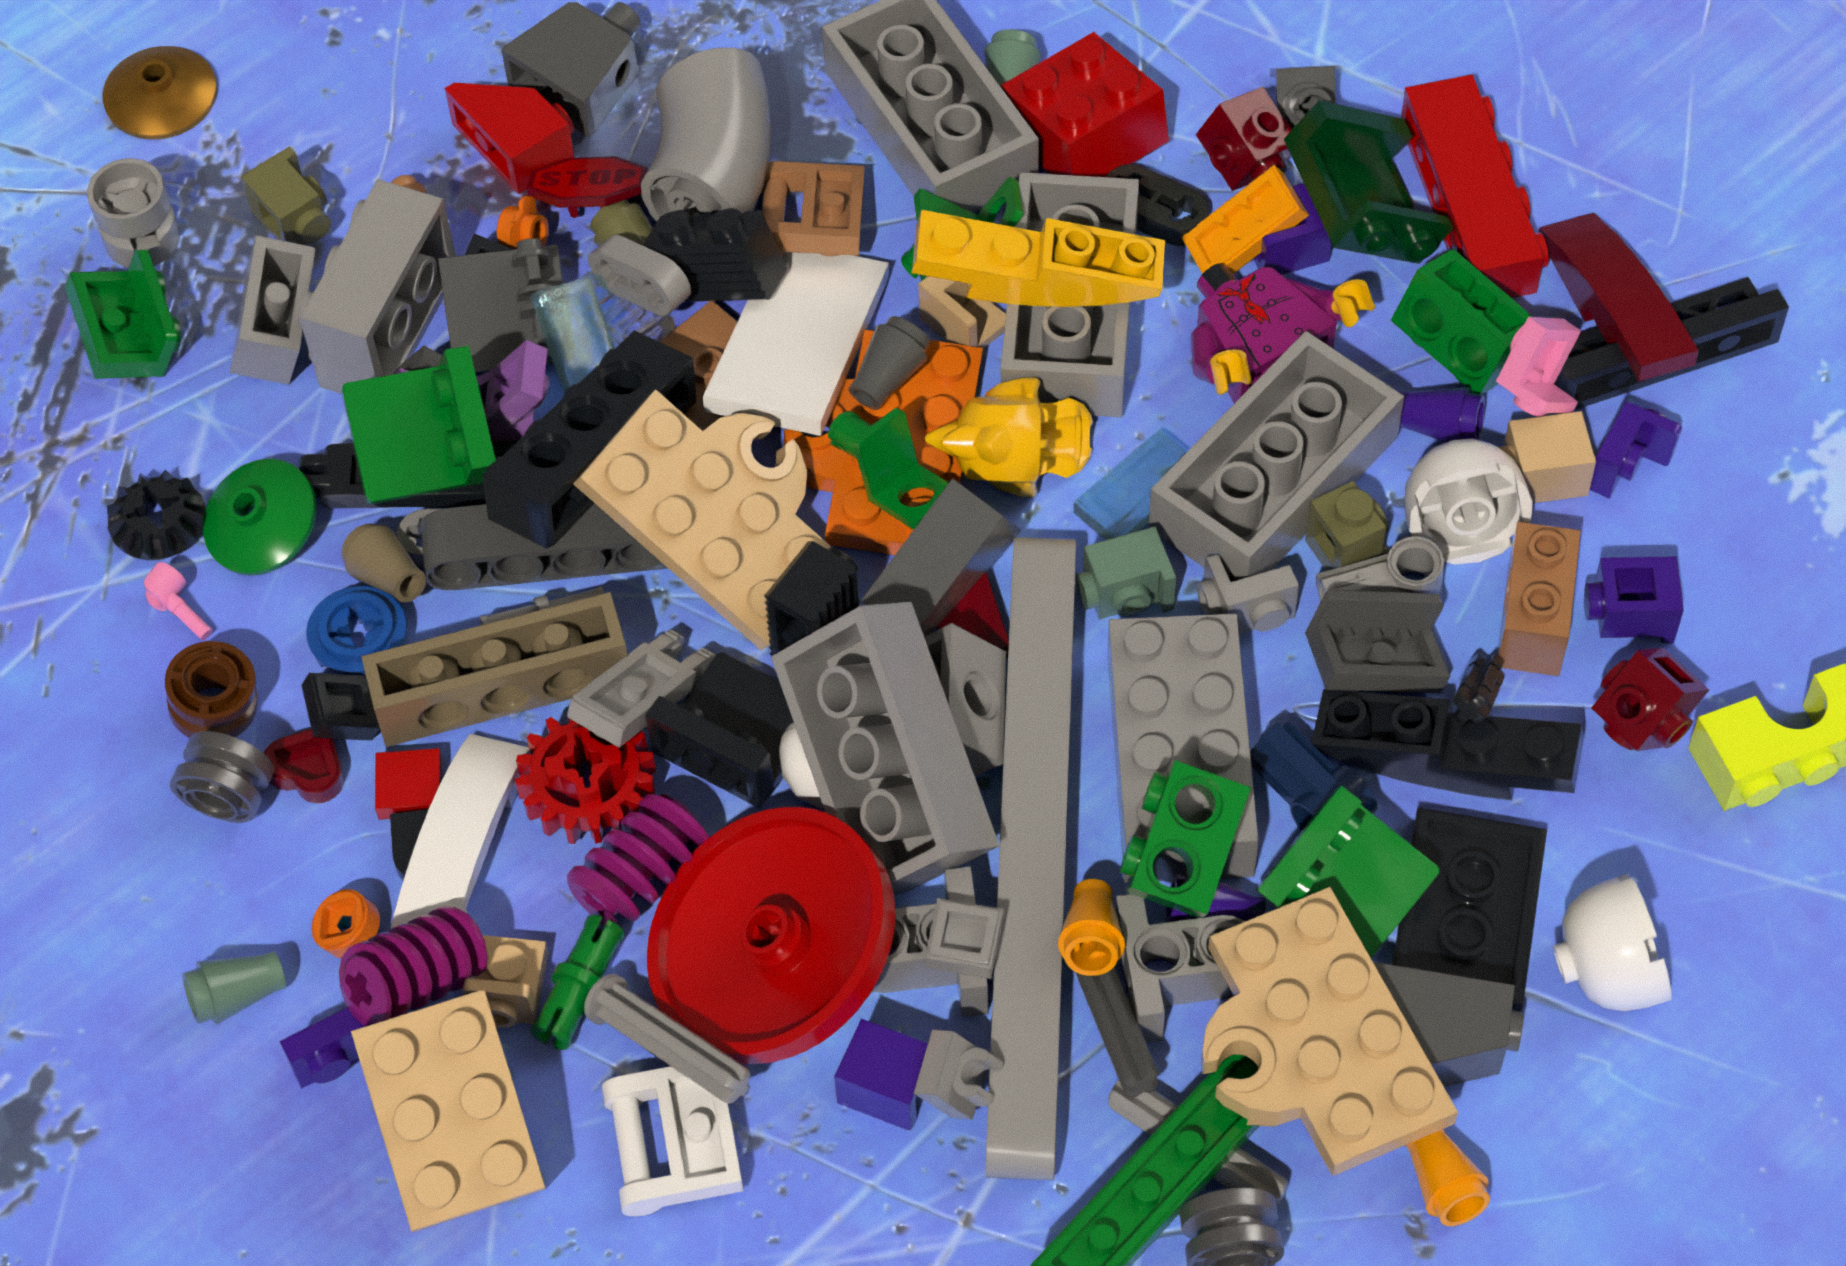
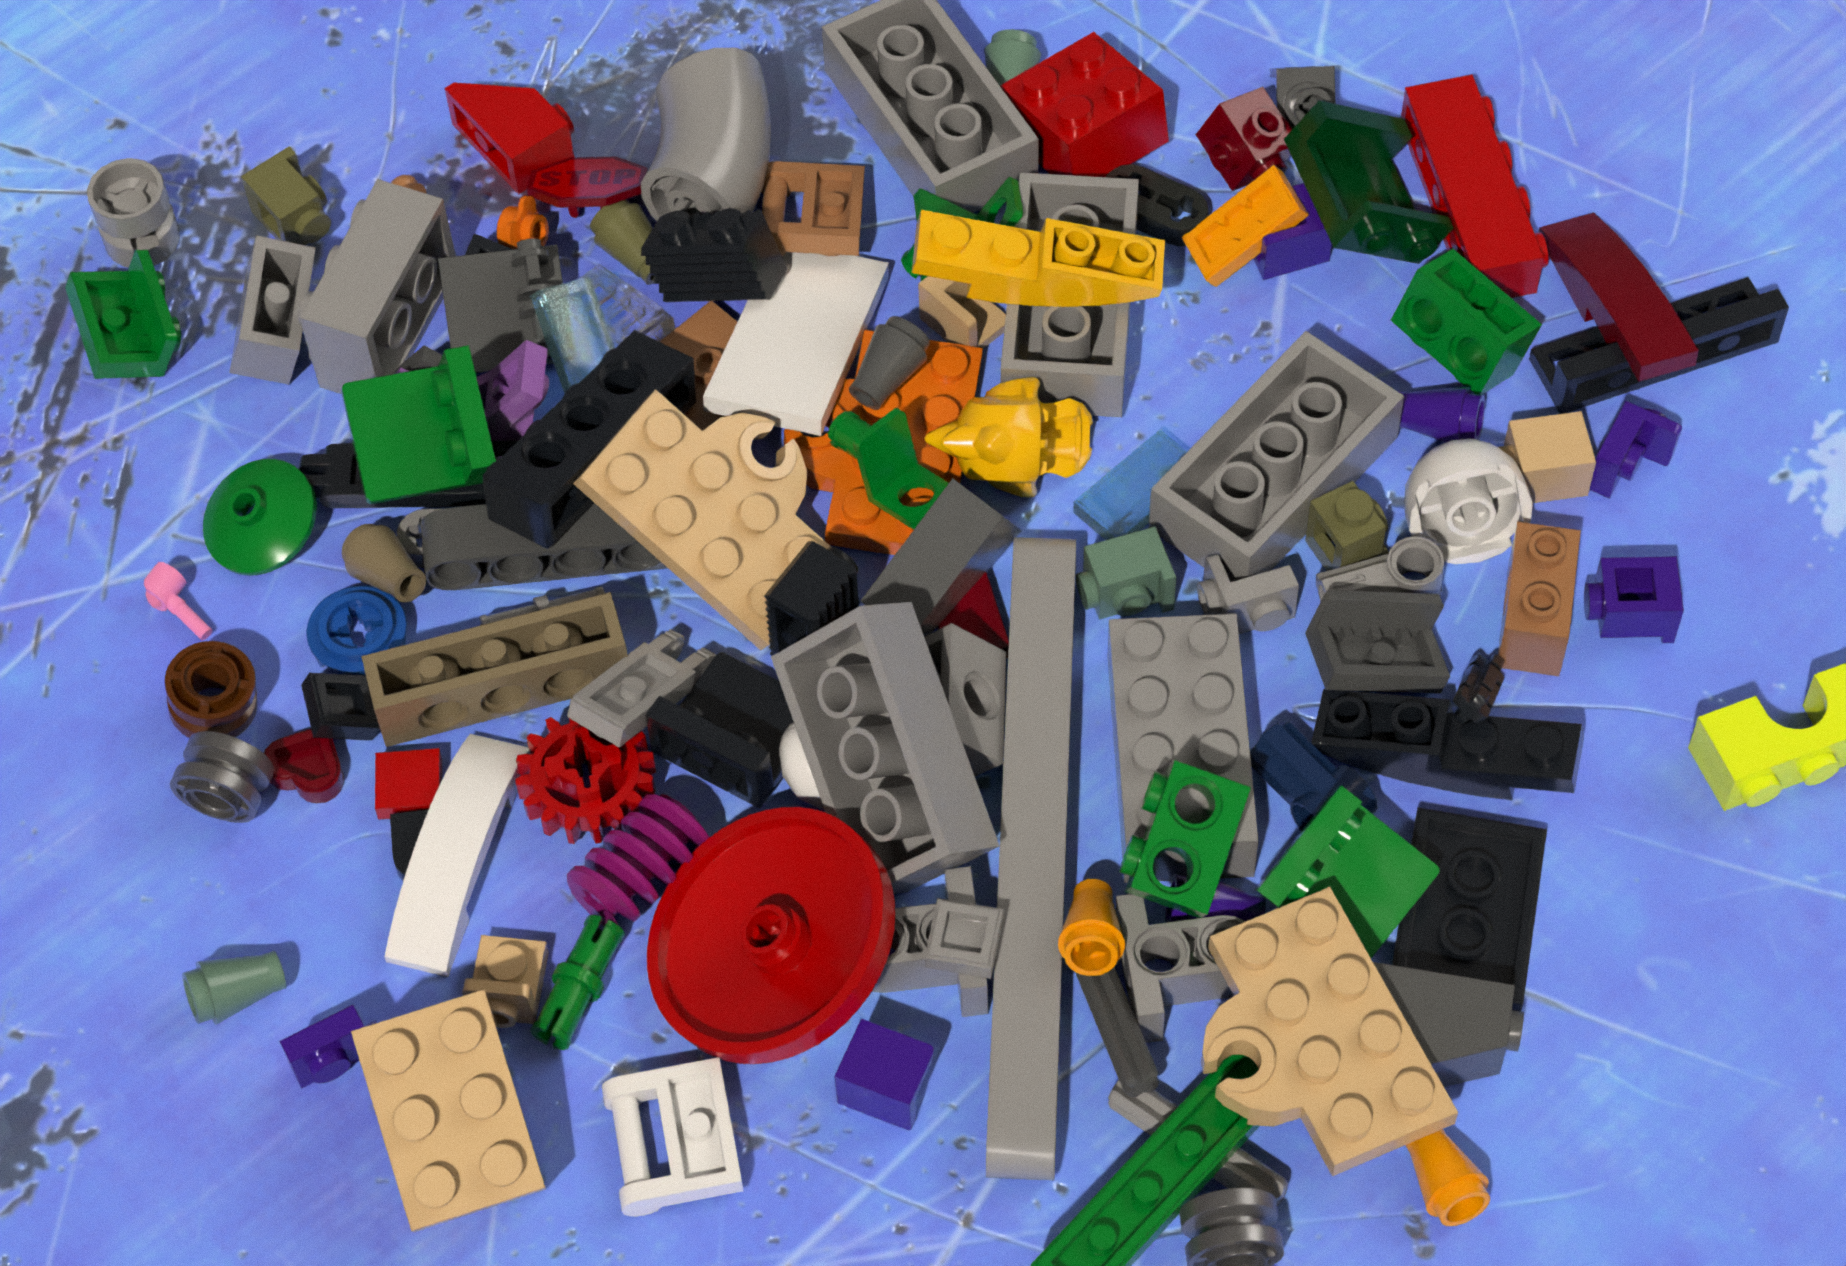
pearl gold dish [102,46,217,139] -> none
black gear [106,470,206,560] -> none
orange tile [312,889,380,959] -> none
magenta piece [339,906,488,1027] -> none
dark grey torso [501,2,641,138] -> none
light grey axle [584,974,751,1103] -> none
light grey beam [588,234,691,316] -> none
light grey tile [914,1030,1003,1120] -> none
magenta torso [1190,263,1376,404] -> none
bright pink bracket [1496,317,1581,417] -> none
white cylinder [1552,874,1672,1011] -> none
dark red brick [1591,647,1709,751] -> none

